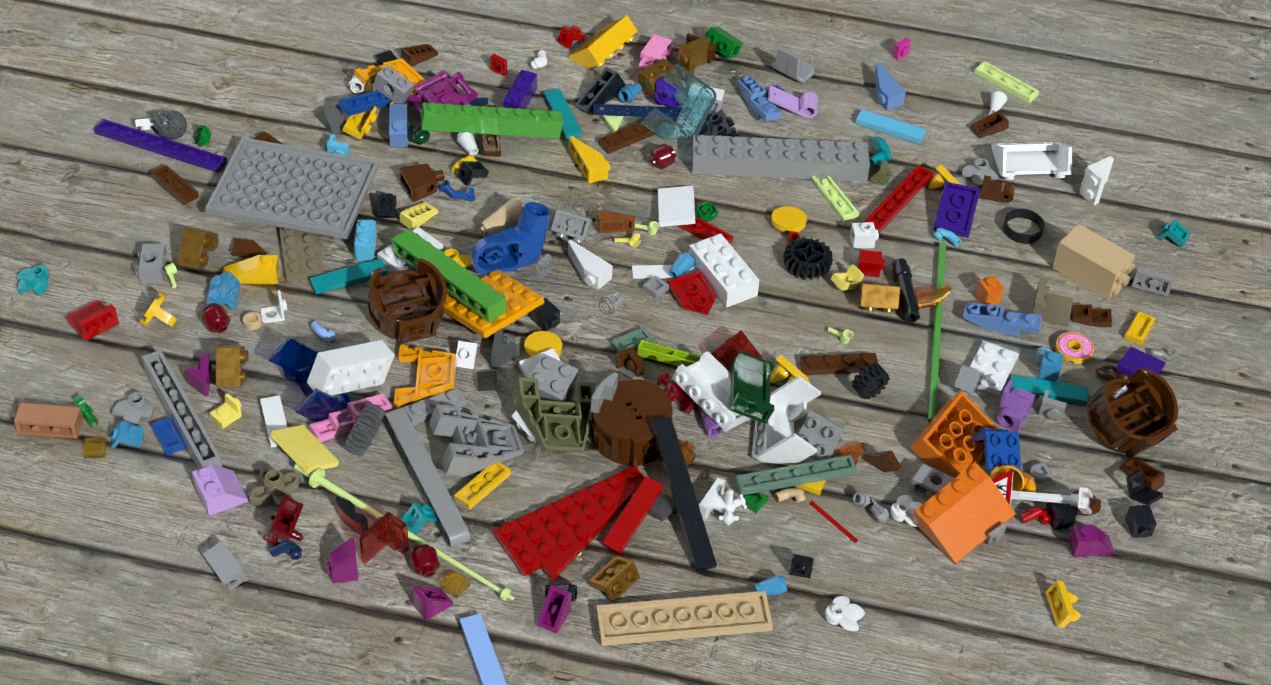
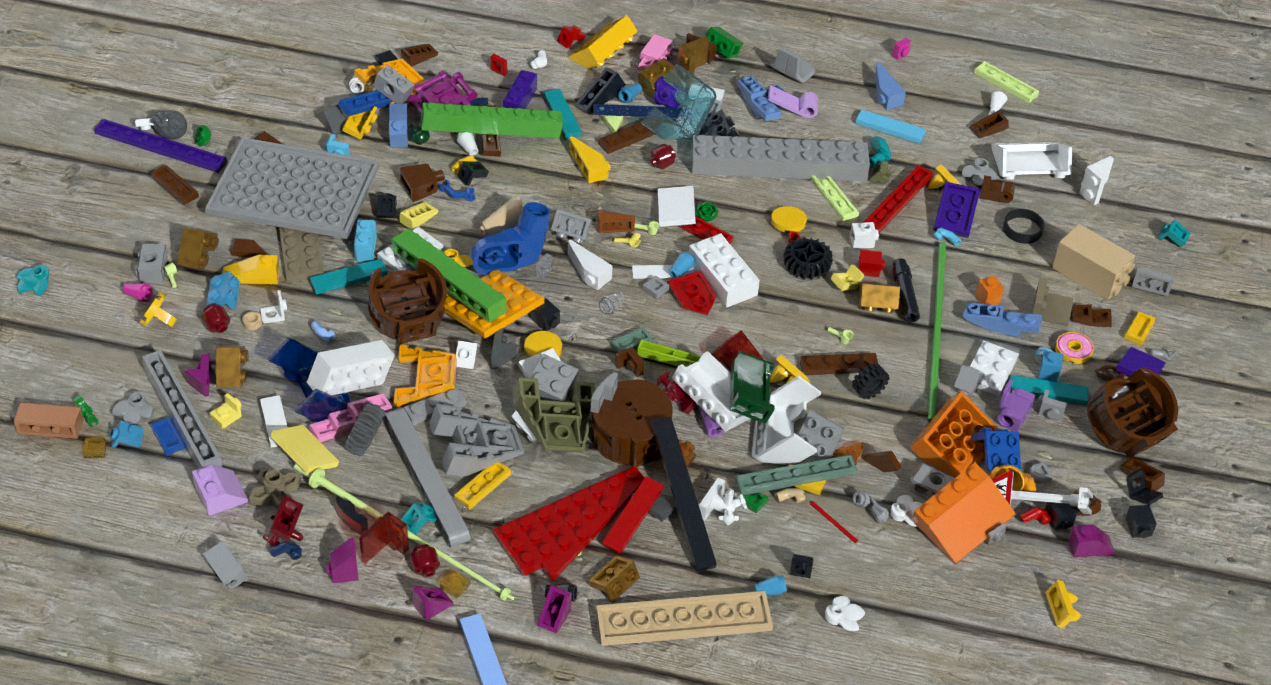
red bracket [66,301,119,341] -> none
clear smoke tile [477,371,498,391] -> none
clear orange tile [916,285,951,309] -> none
none -> dark pink cone [123,283,153,302]

